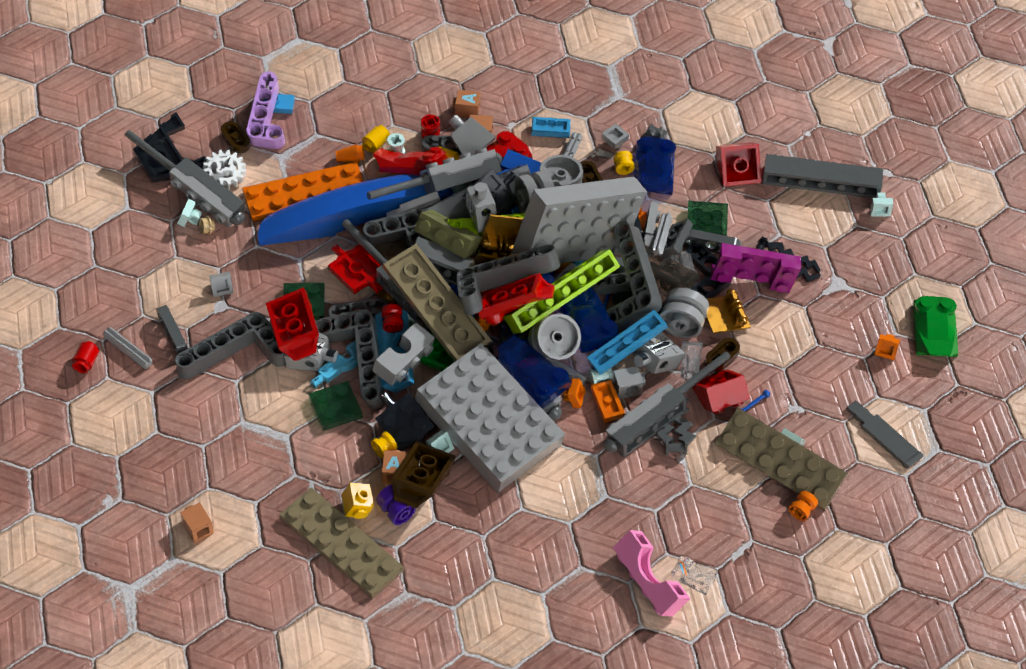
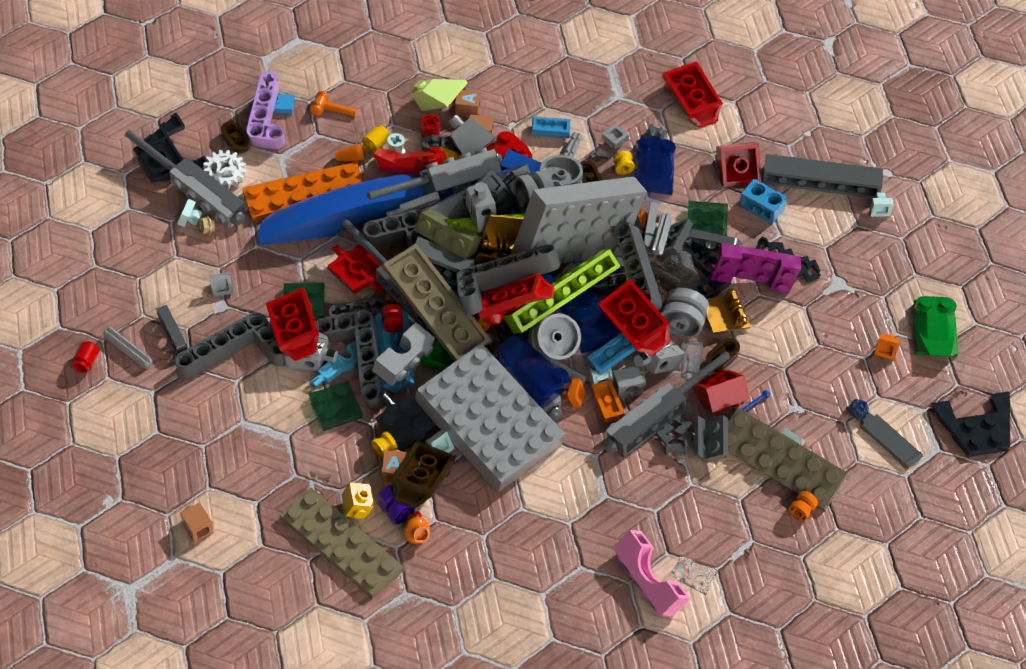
none -> orange piece [310,91,357,117]
none -> orange animal [403,511,430,544]
none -> yellowish green slope [410,79,468,111]
none -> red slope [598,279,670,356]
none -> red slope [662,61,723,128]
none -> dark grey bracket [693,415,728,463]
none -> dark azure brick [739,179,787,224]
none -> dark blue piece [848,399,869,419]
none -> black wing [930,391,1010,457]

